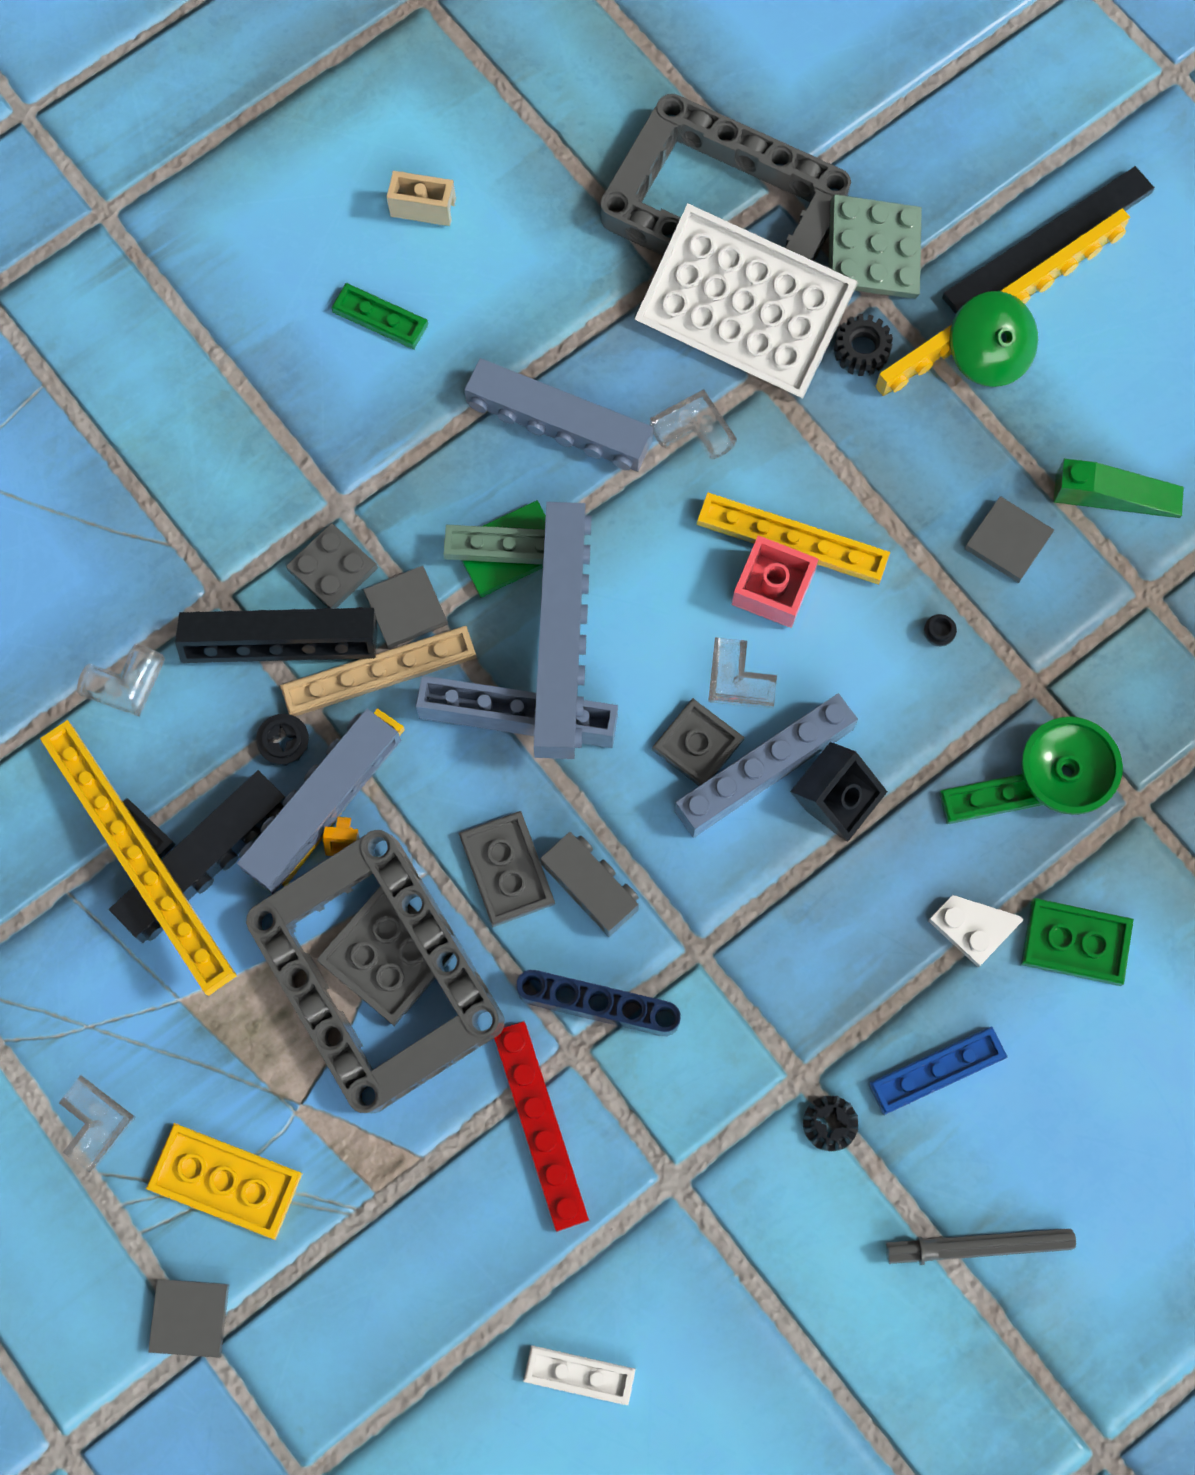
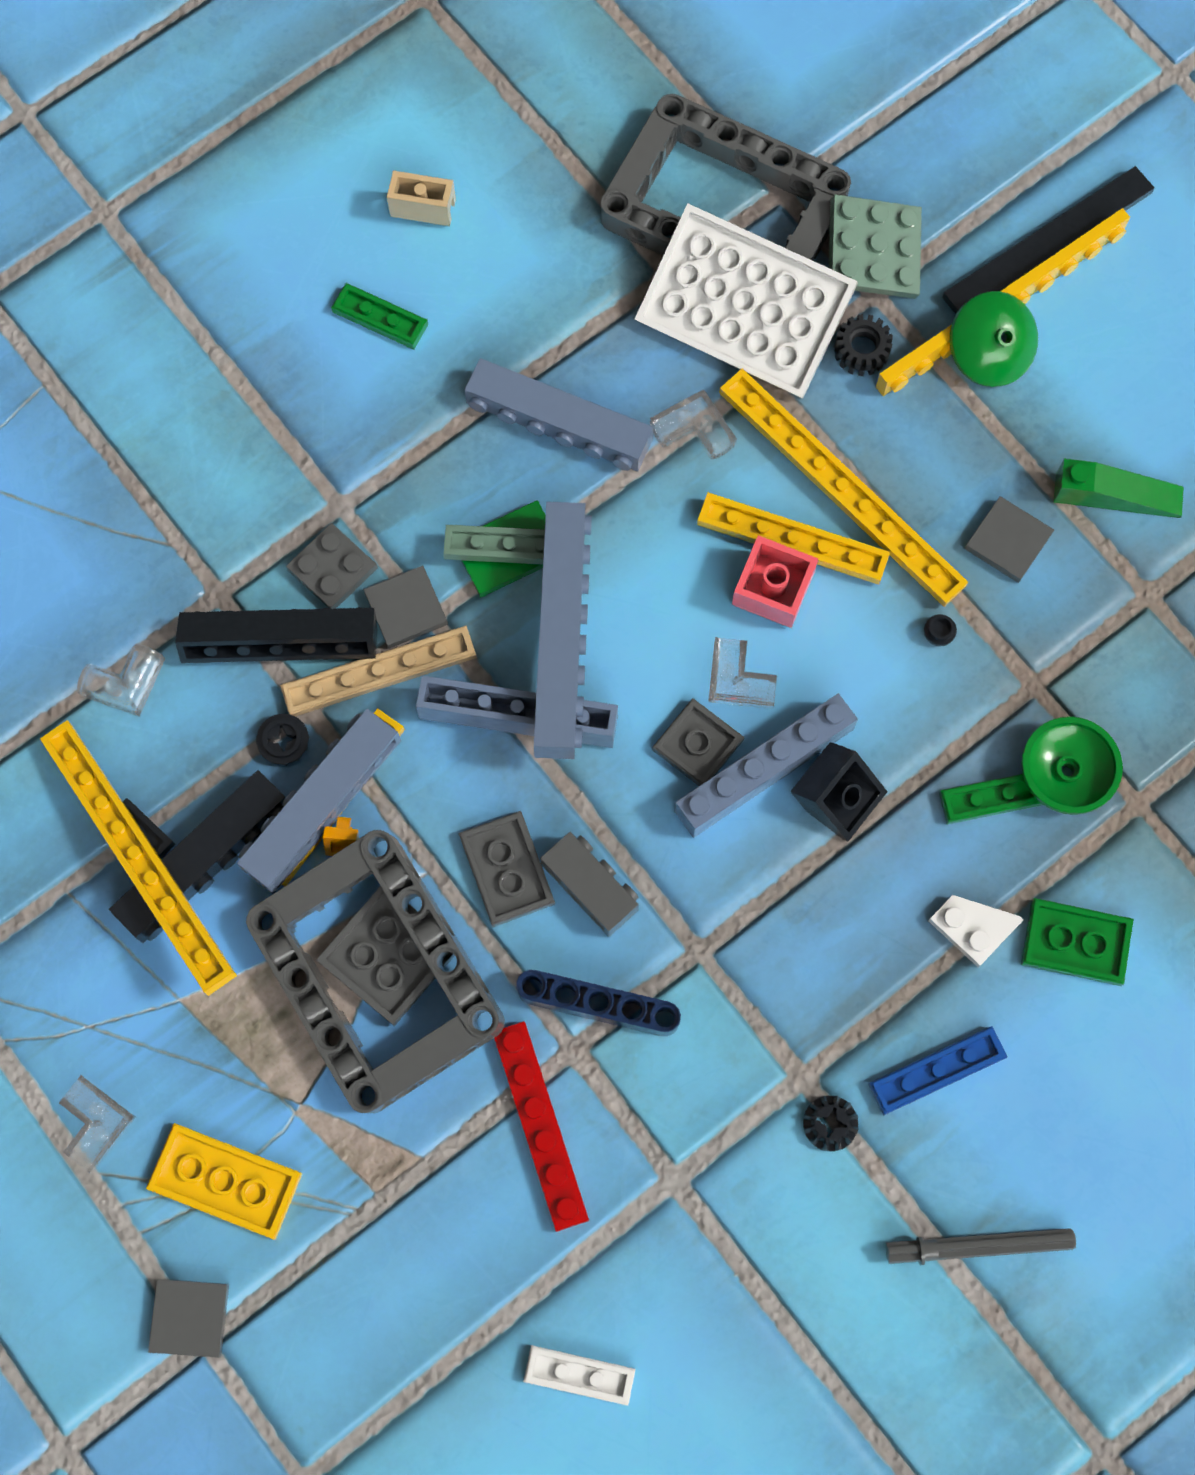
none -> yellow plate [719,368,968,607]

